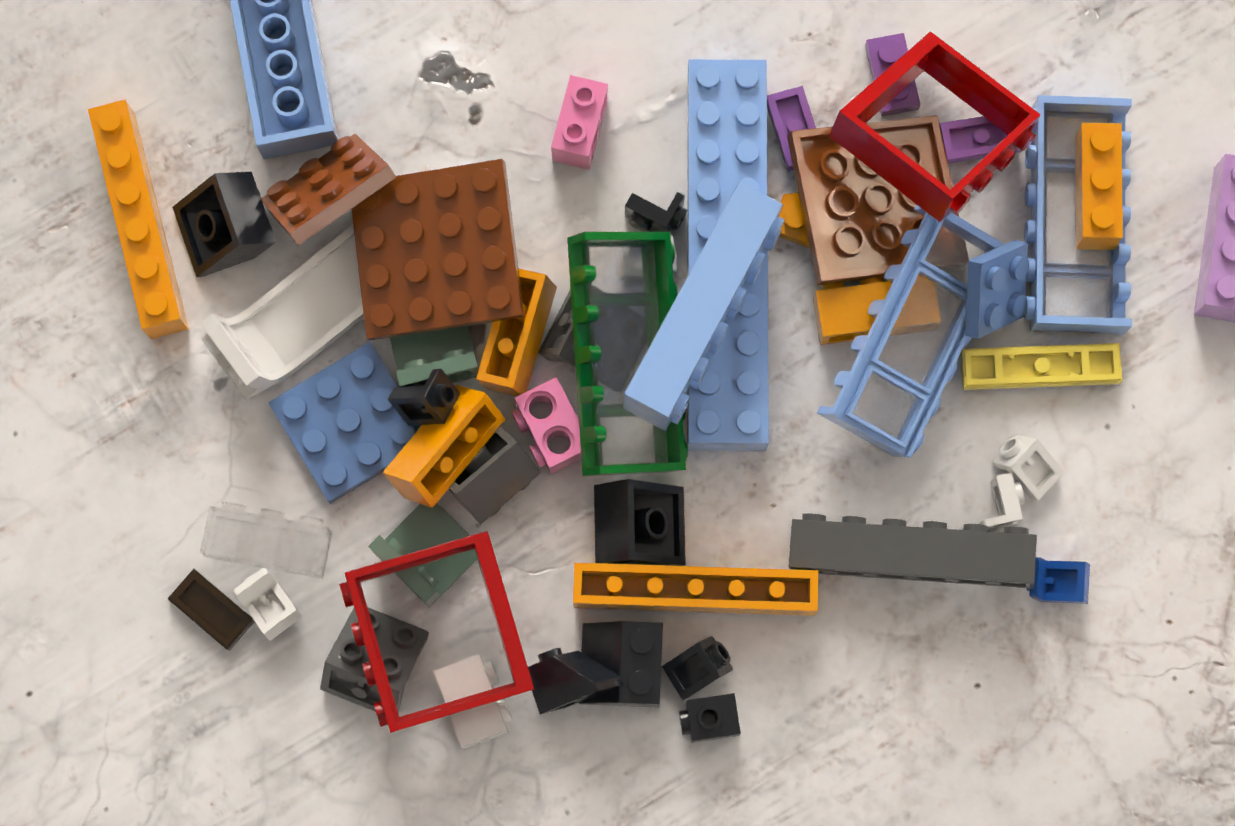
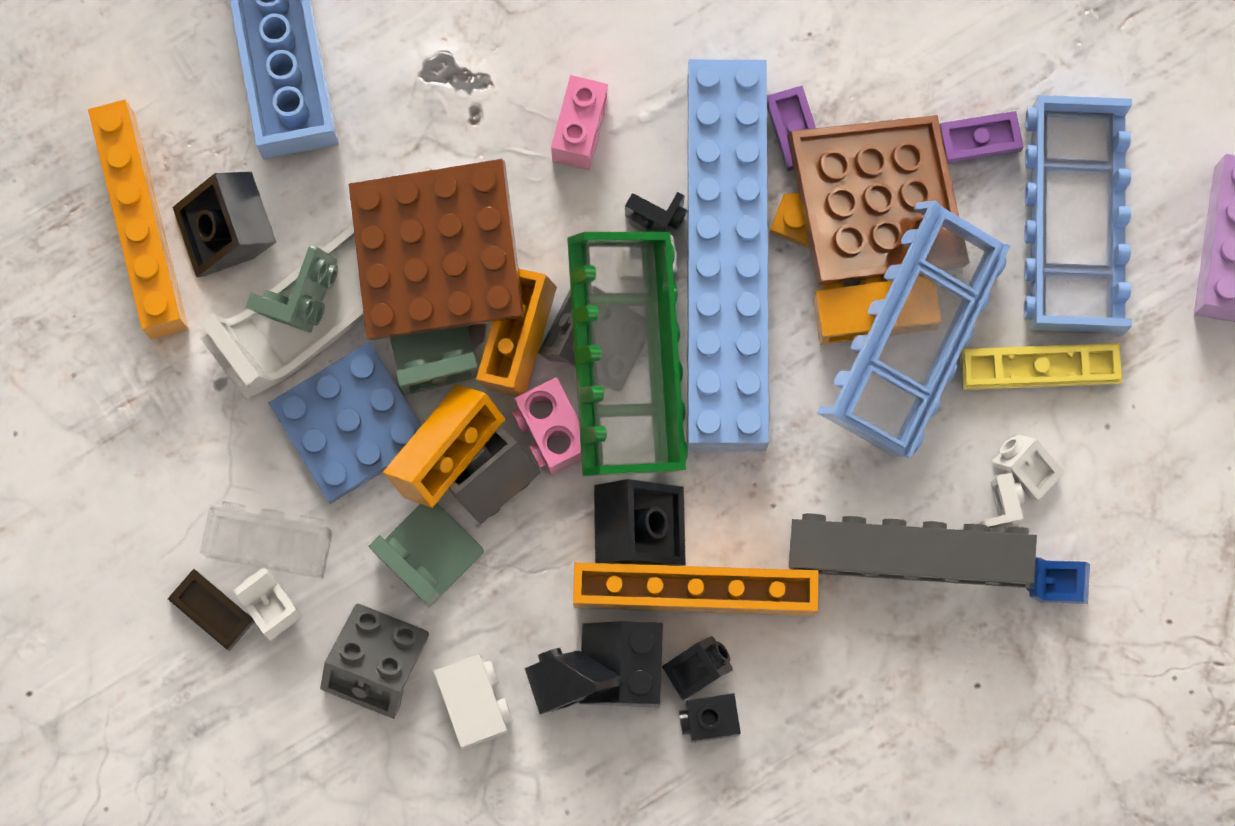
dark orange plate [261,134,396,246] -> none
red window [339,531,534,733] -> none
black bracket [387,369,460,426] -> none
light blue brick [623,182,785,431] -> none
red window [829,31,1041,222] -> none
medium lavender plate [865,33,920,117] -> none
medium blue plate [965,240,1029,339] -> none
light orange brick [1075,123,1123,250] -> none
none -> sand green bracket [245,245,338,333]

